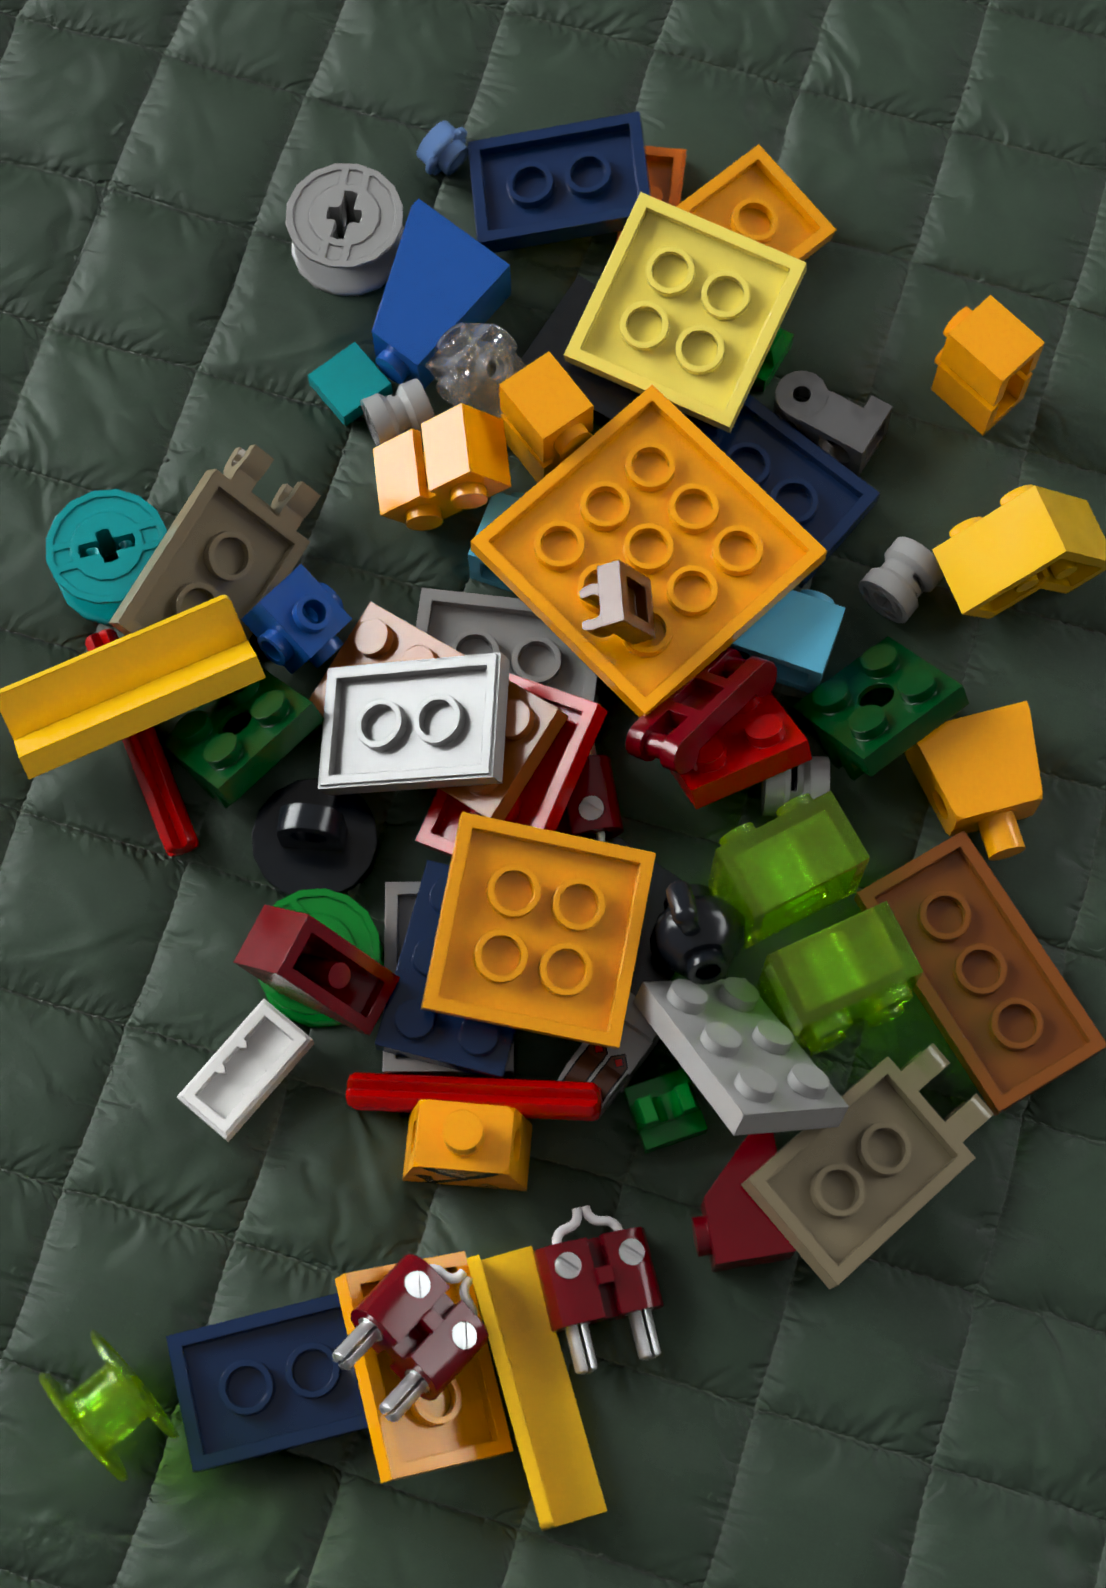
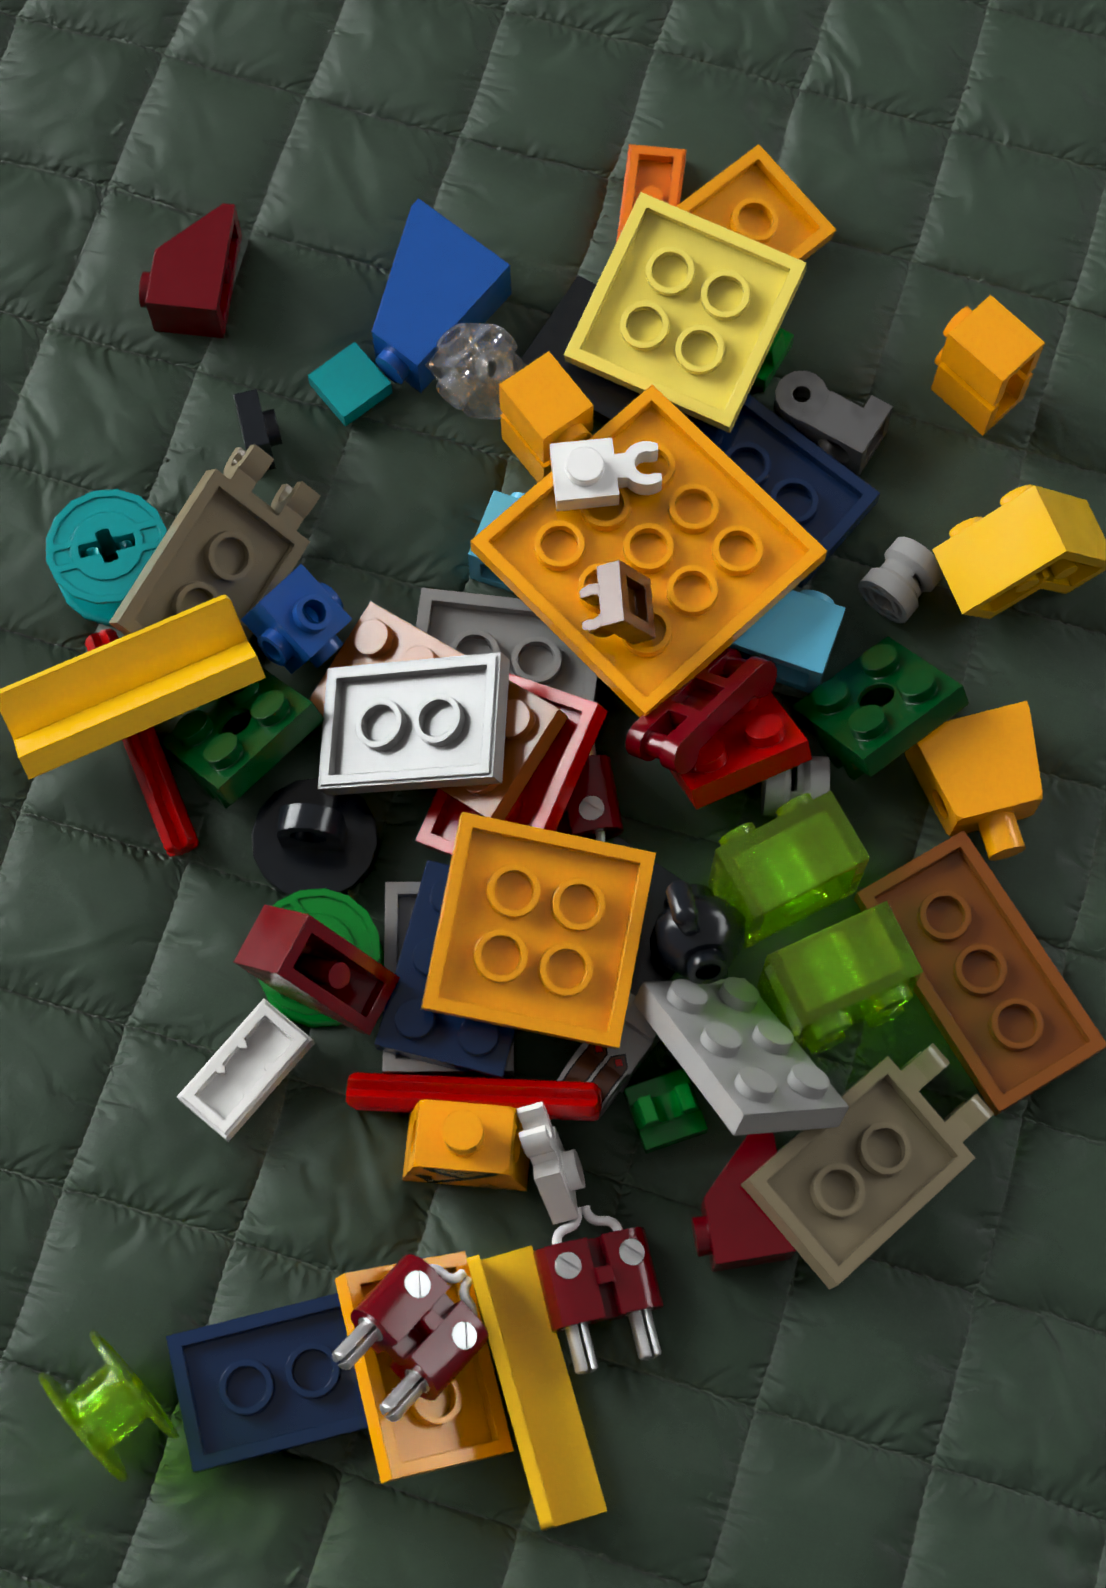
light grey piece [285,163,404,296] -> none
light grey wheel [360,378,435,447] -> none
light orange piece [373,403,512,531] -> none
medium blue plate [416,120,468,176] -> none
dark blue plate [467,111,651,253] -> none
none -> dark red slope [139,203,242,338]
none -> black plate [233,389,282,471]
none -> white plate [517,1101,585,1225]
none -> white plate [550,437,662,511]

